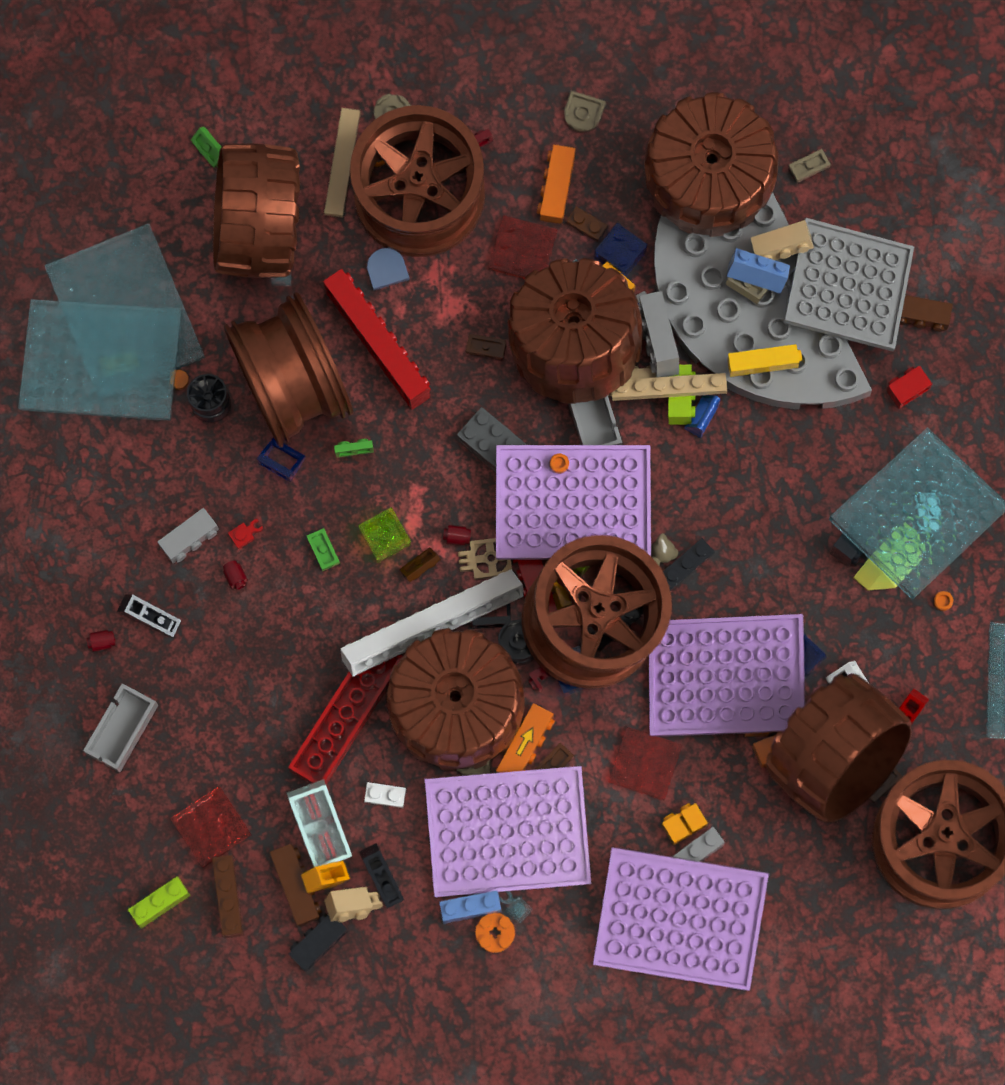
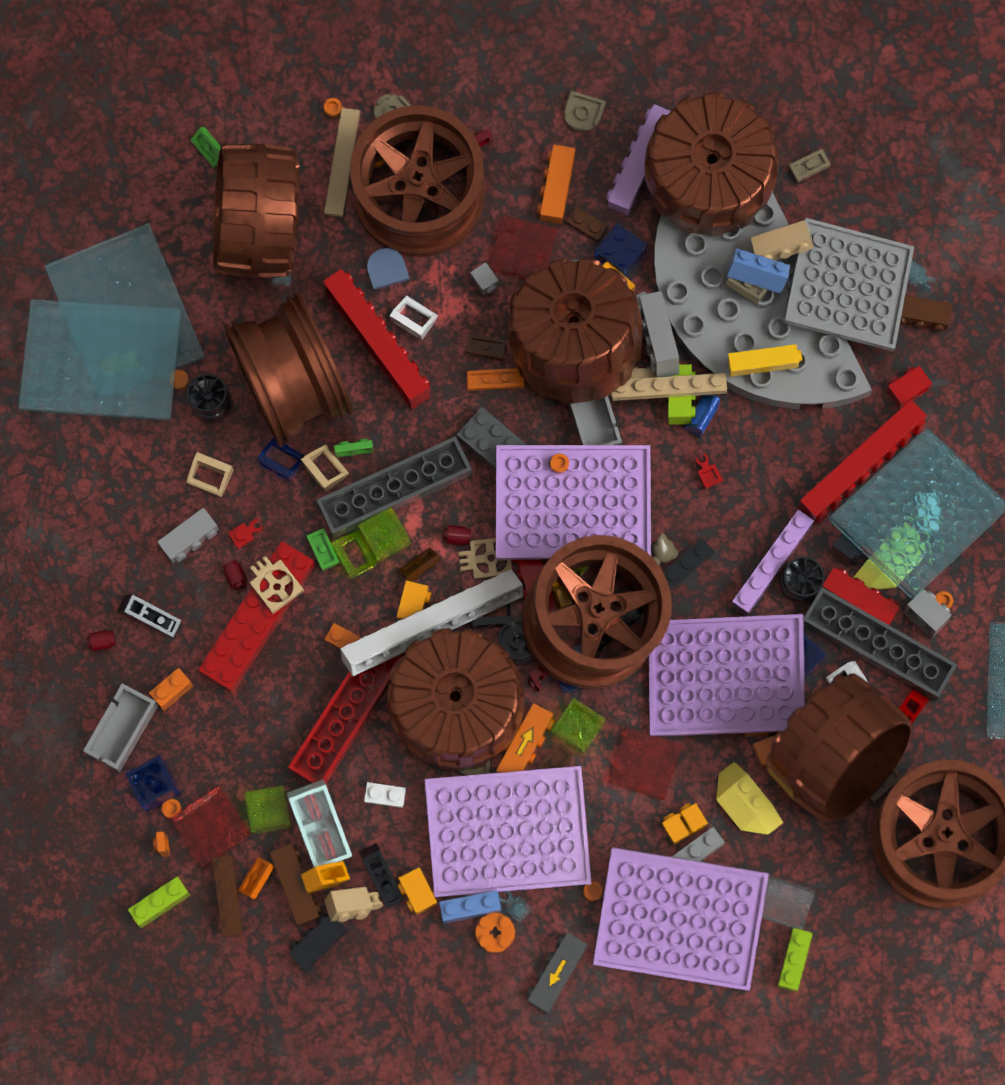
none -> clear blue brick [125,755,181,812]
none -> orange brick [149,668,193,711]
none -> orange plate [153,831,170,857]
none -> orange tile [161,799,181,819]
none -> tan tile [186,452,234,497]
none -> red brick [198,541,316,694]
none -> orange plate [238,857,275,900]
none -> clear neon green brick [244,785,291,834]
none -> tan piece [250,556,304,614]
none -> tan tile [301,445,349,493]
none -> dark grey brick [317,436,472,539]
none -> orange tile [323,98,342,118]
none -> orange plate [324,623,362,649]
none -> clear neon green tile [331,531,377,579]
none -> white tile [390,296,438,341]
none -> light orange piece [397,581,432,621]
none -> light orange piece [397,867,438,915]
none -> orange tile [467,368,524,391]
none -> light grey brick [470,262,499,296]
none -> dark grey brick [526,932,588,1014]
none -> clear neon green brick [552,698,606,755]
none -> orange tile [583,881,603,902]
none -> lavender brick [606,104,671,215]
none -> red plate [695,454,723,490]
none -> light yellow wedge [716,762,783,835]
none -> lavender brick [731,510,814,617]
none -> clear brick [740,866,815,930]
none -> lime brick [777,928,813,993]
none -> black wheel [779,557,824,602]
none -> red brick [797,400,927,525]
none -> dark grey brick [803,587,958,701]
none -> red brick [822,567,900,626]
none -> light grey brick [903,589,952,639]
none -> clear light blue plate [908,260,936,291]

